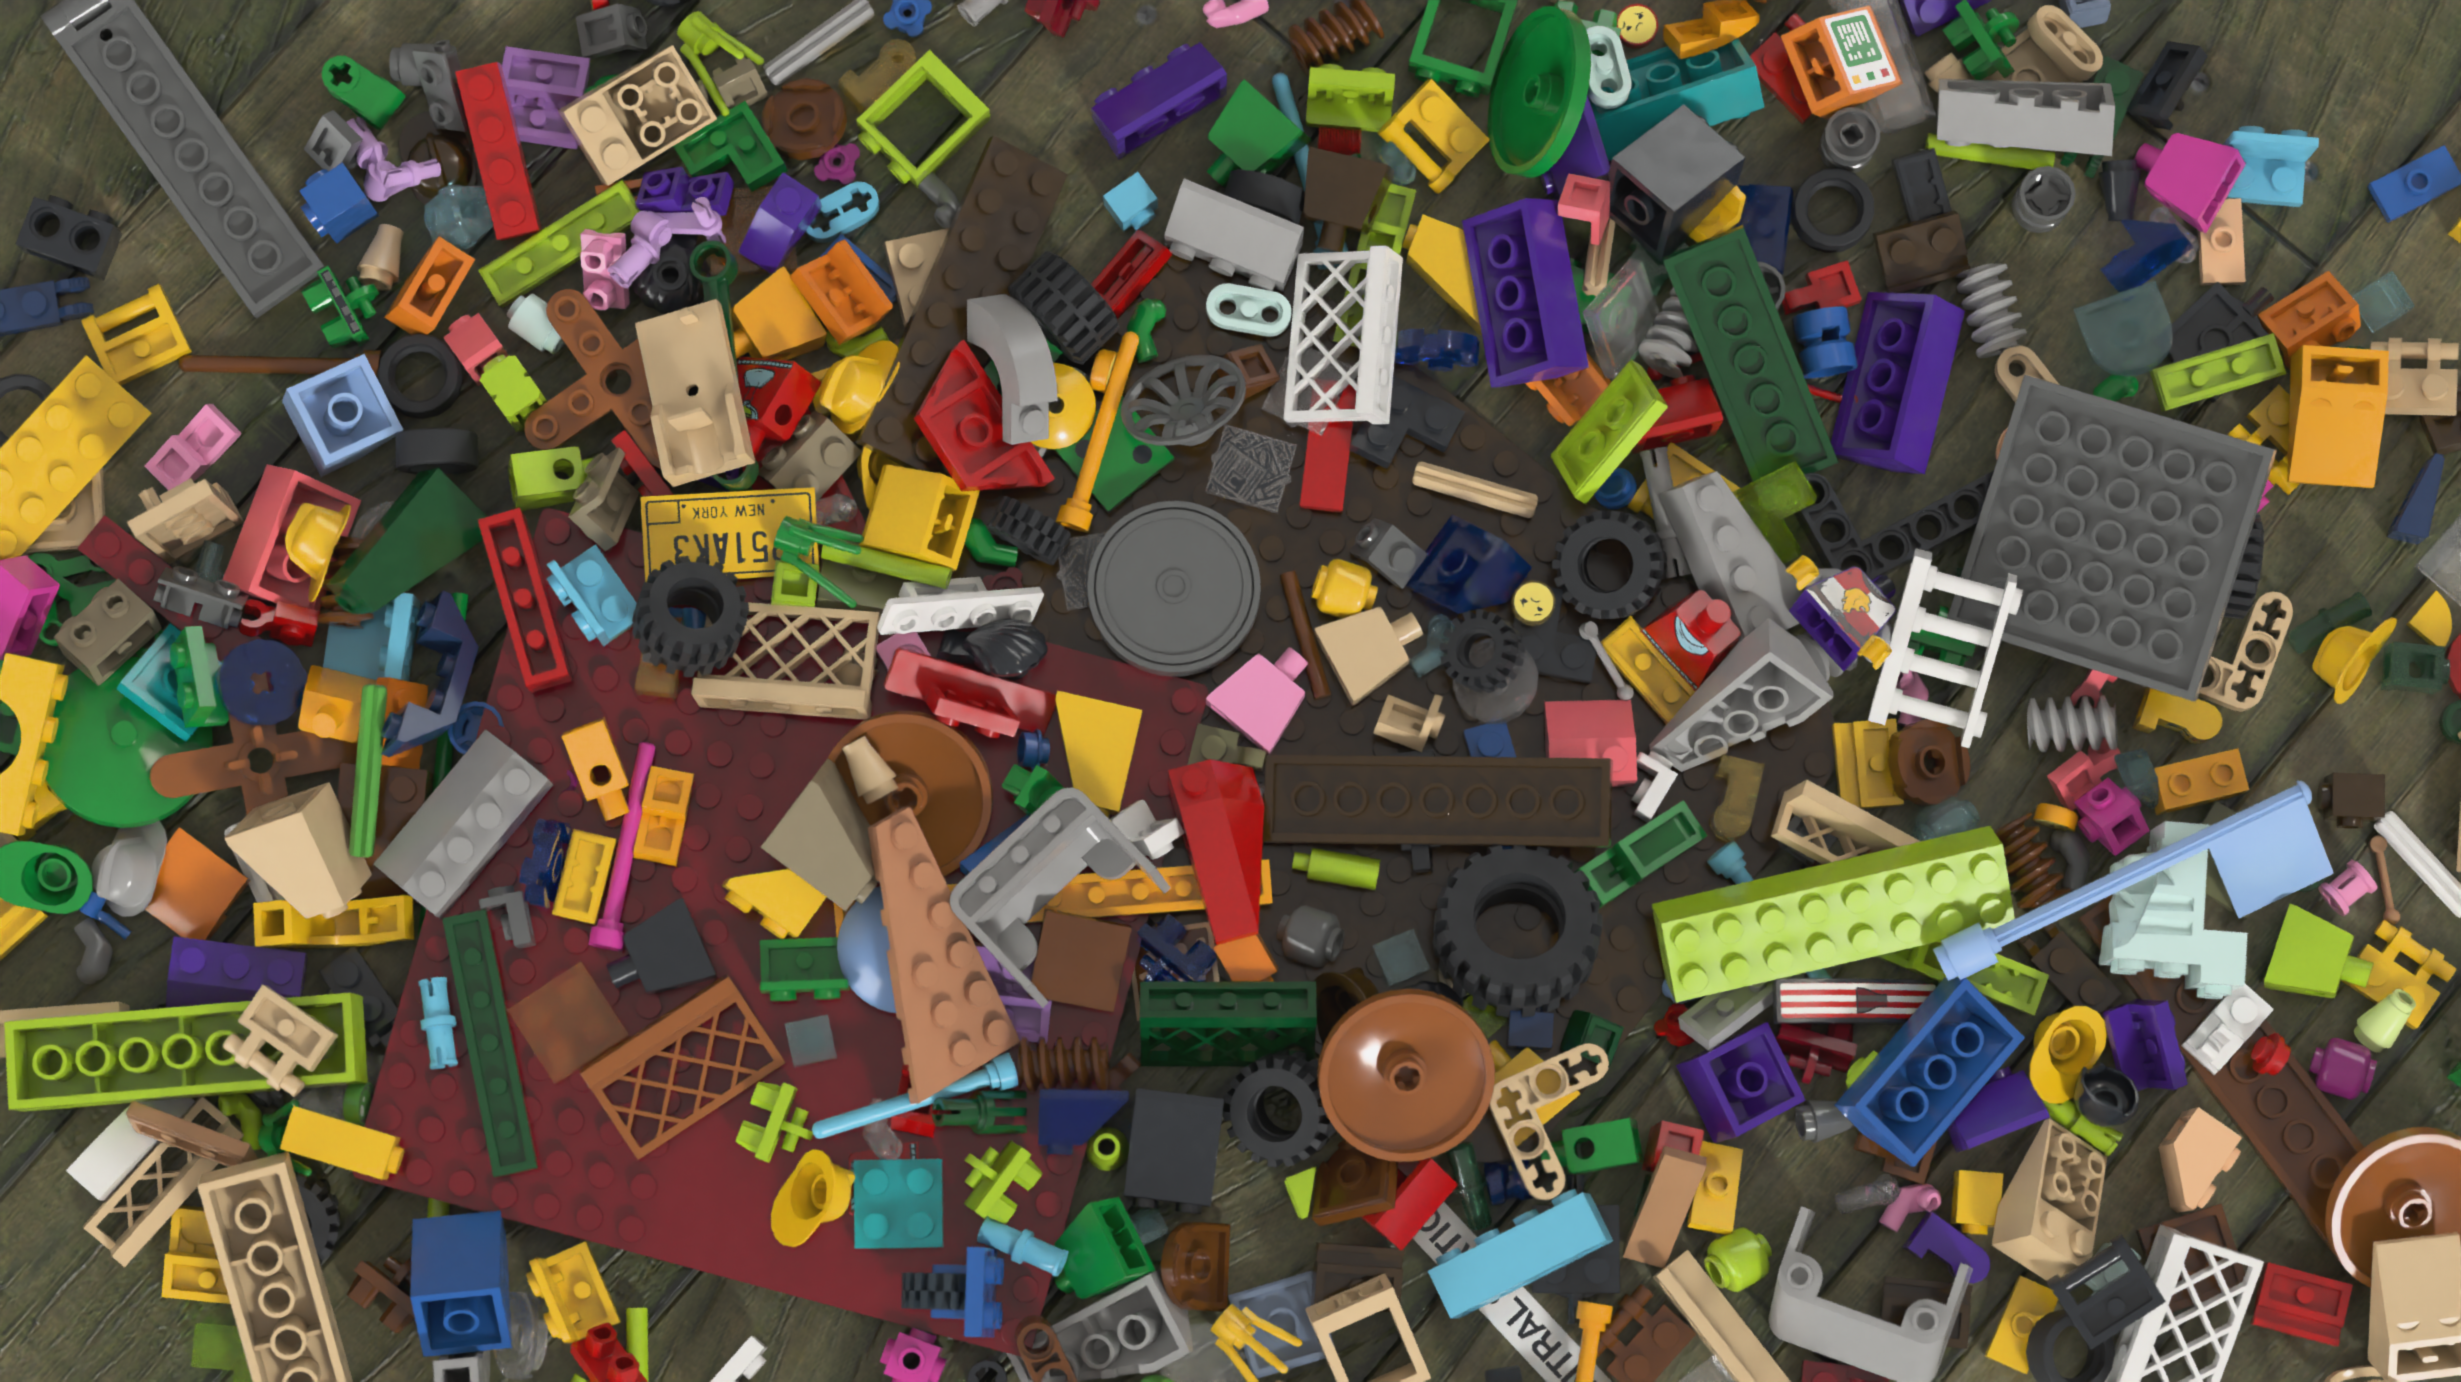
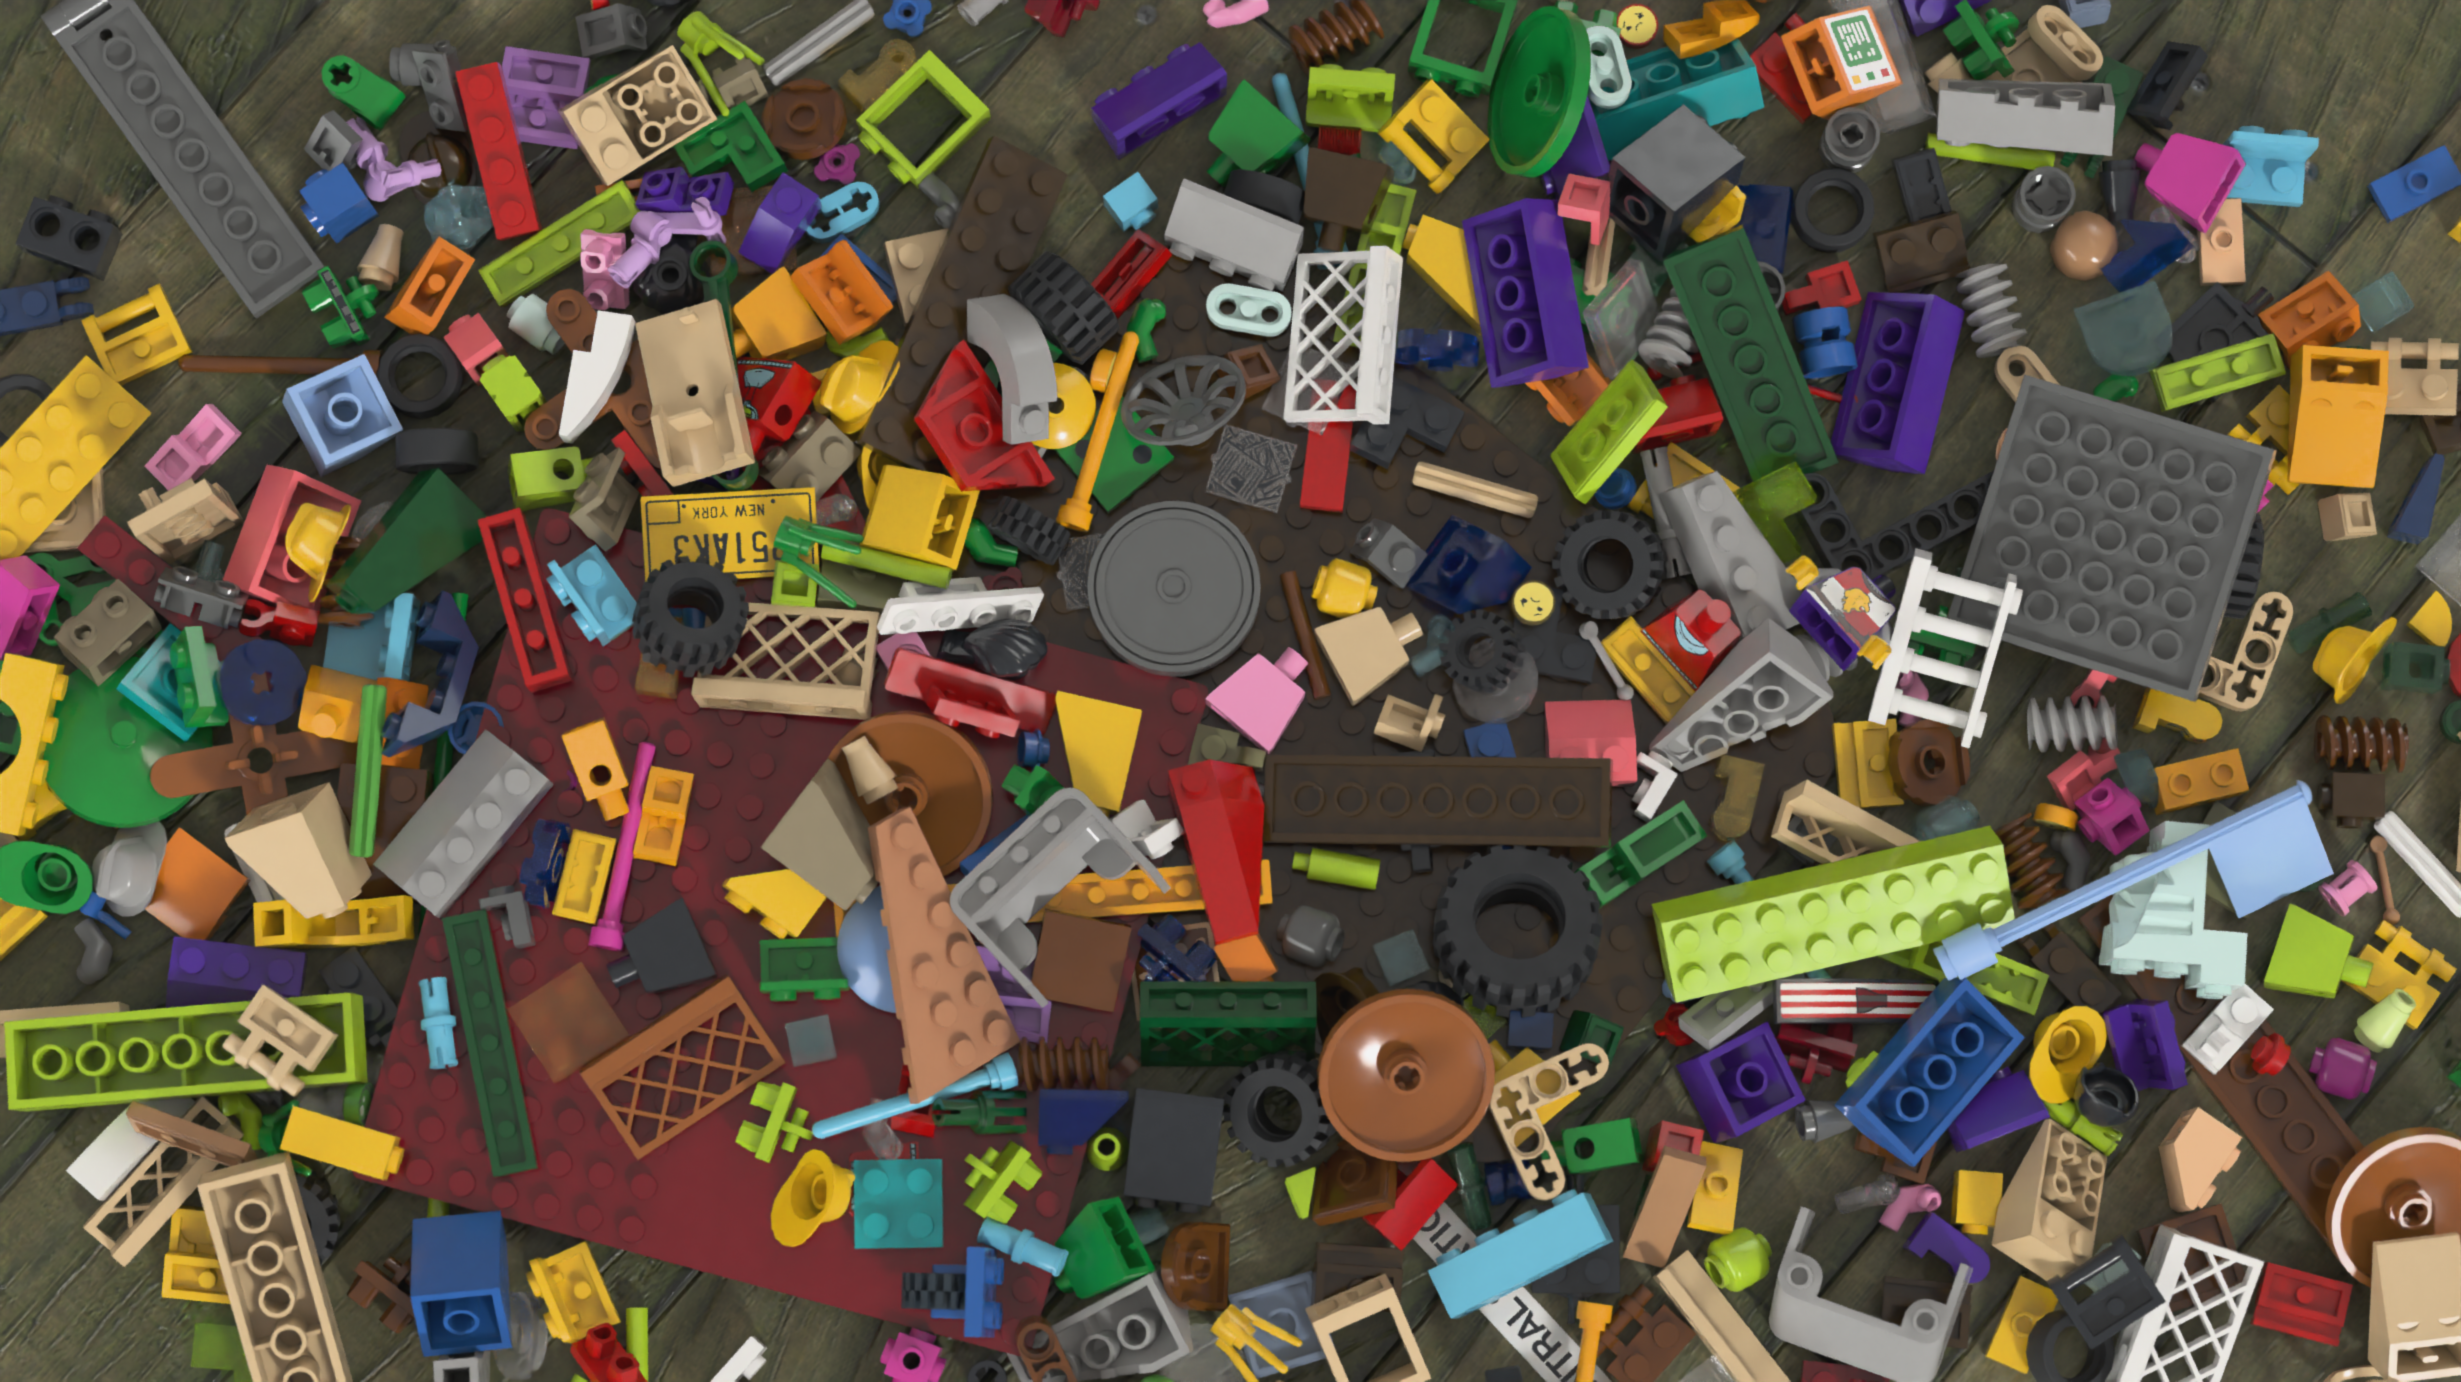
none -> white slope [559,310,636,443]
none -> medium nougat hair [2050,210,2119,281]
none -> reddish brown piece [2314,715,2409,773]
none -> tan slope [2318,493,2377,541]

